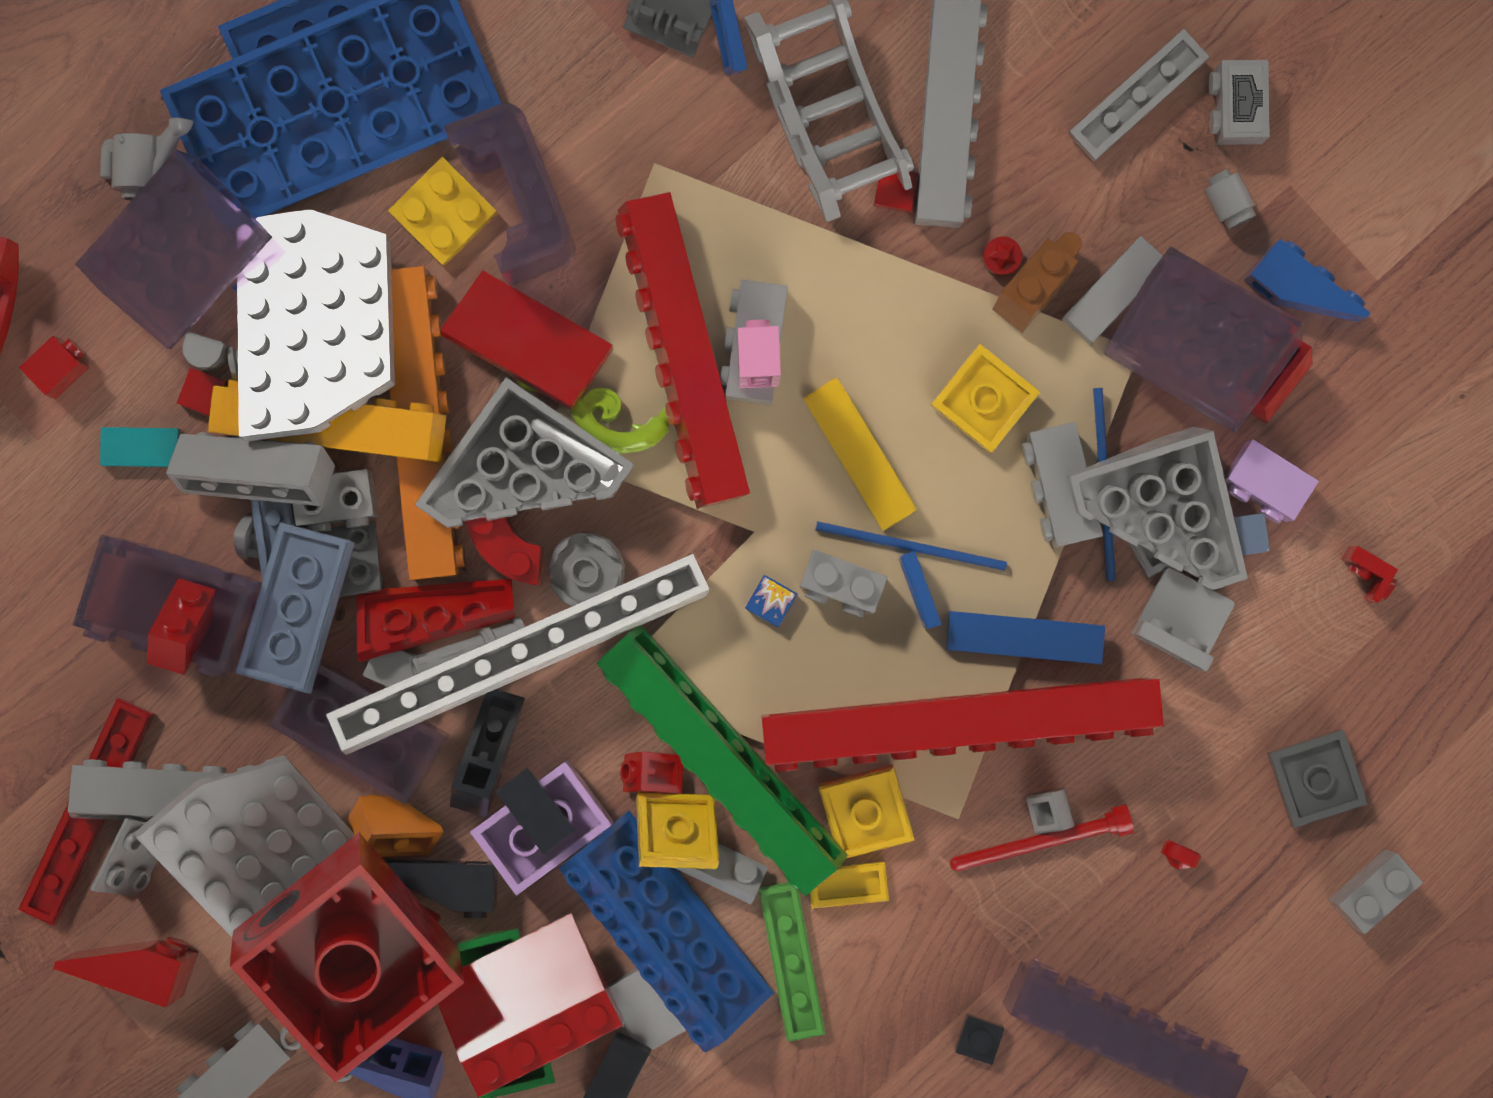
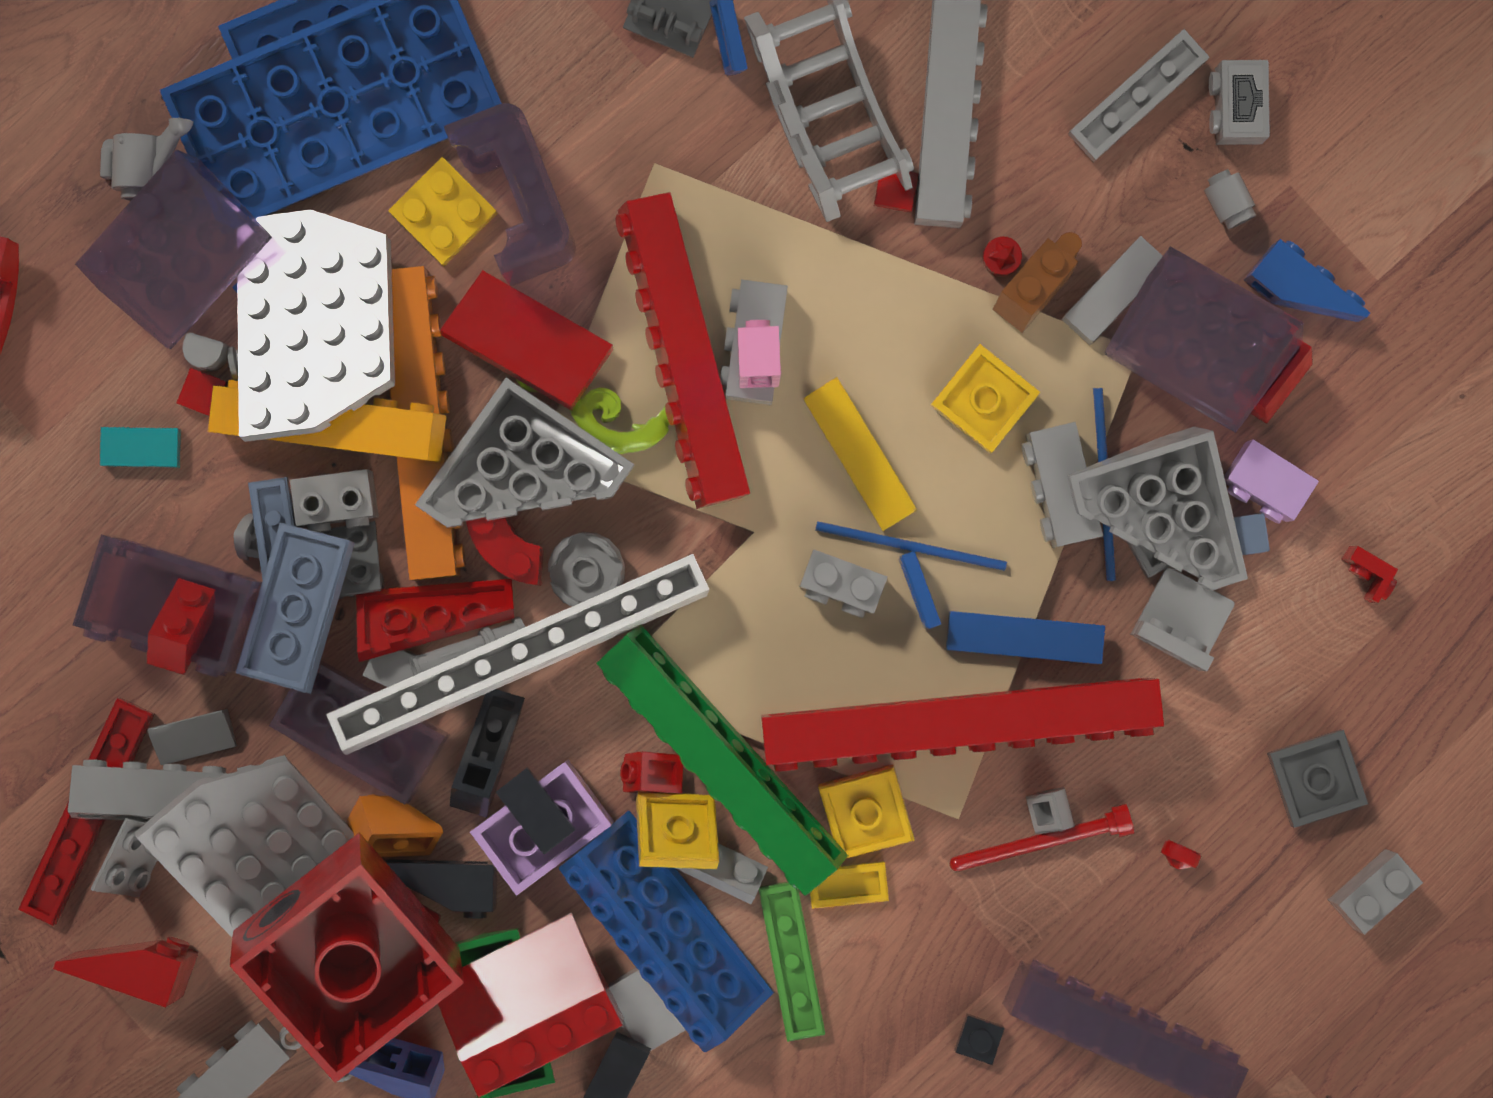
red brick [19,336,89,399] -> none
light grey brick [166,432,335,506] -> none
tile [745,575,797,628] -> none
none -> light grey slope [147,709,237,765]

